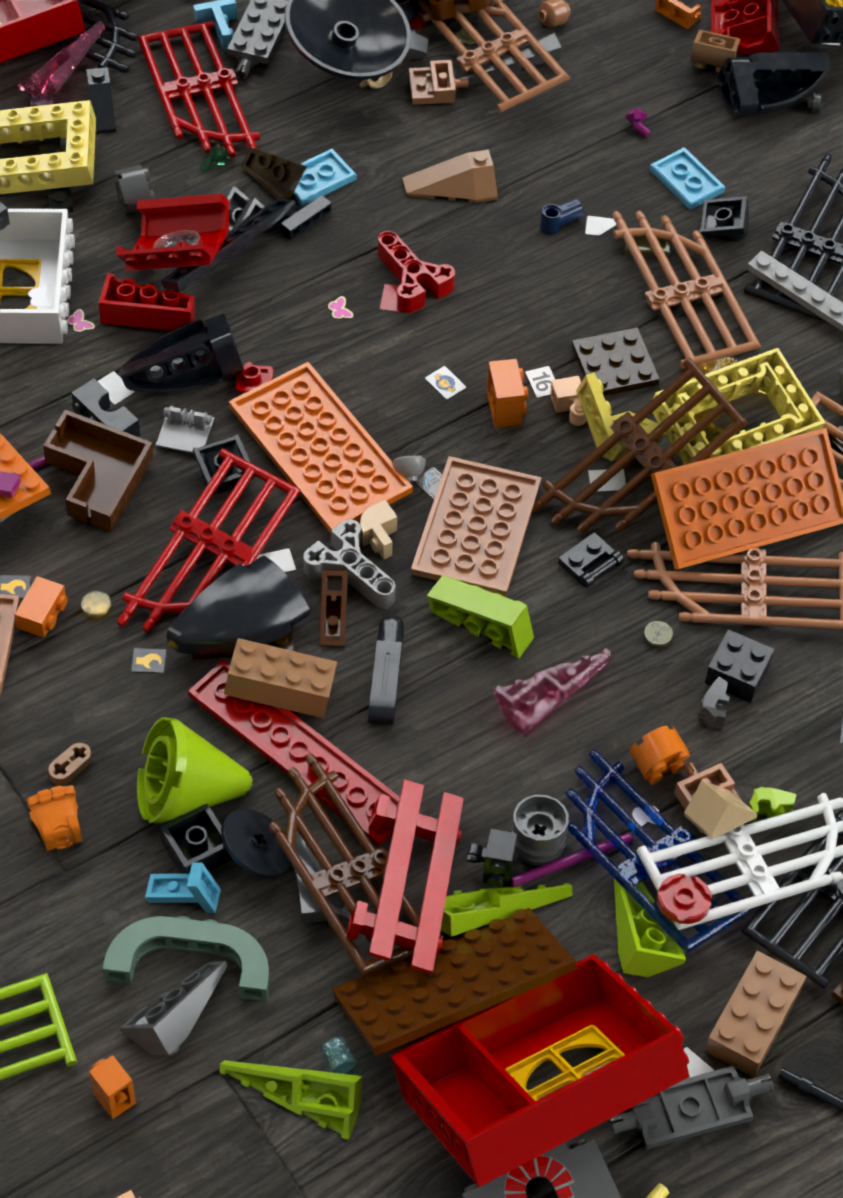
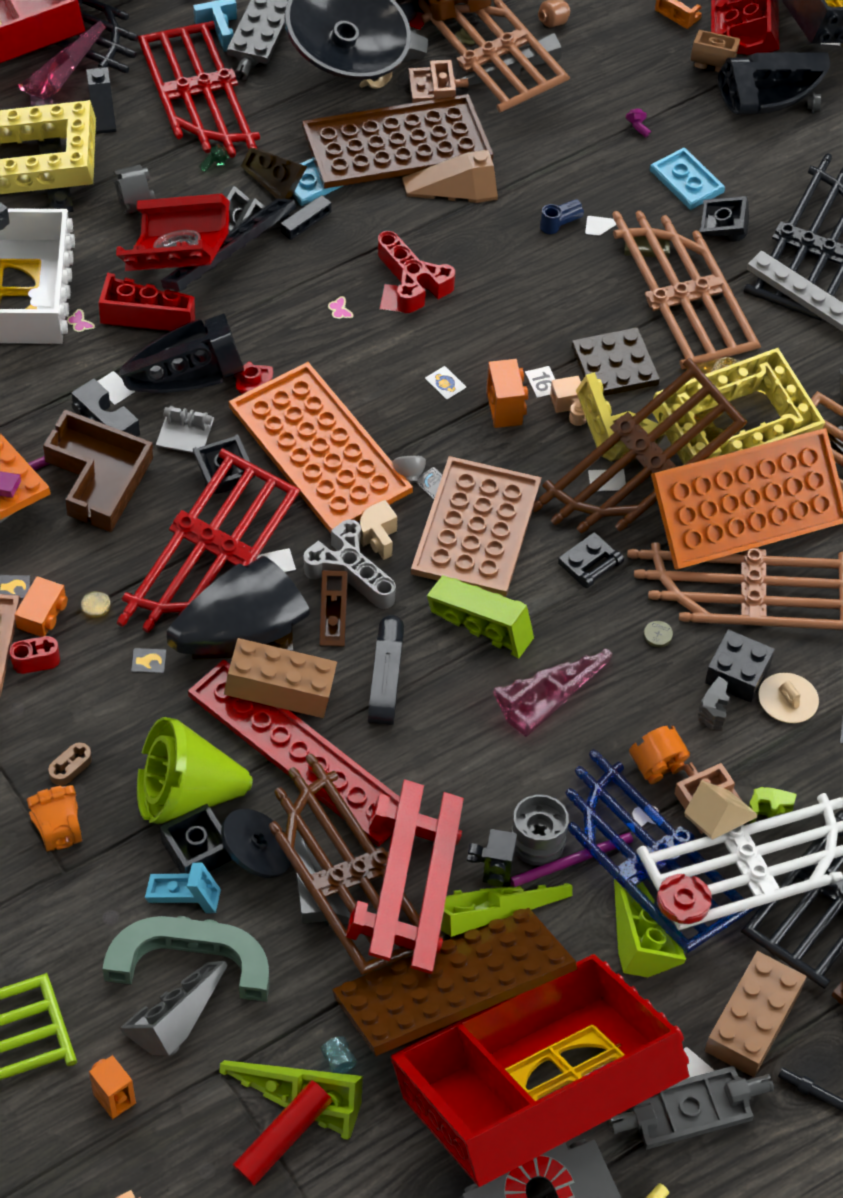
none -> red beam [10,636,60,674]
none -> red brick [233,1080,333,1186]
none -> reddish brown plate [302,94,493,189]
none -> tan shield [758,673,819,723]

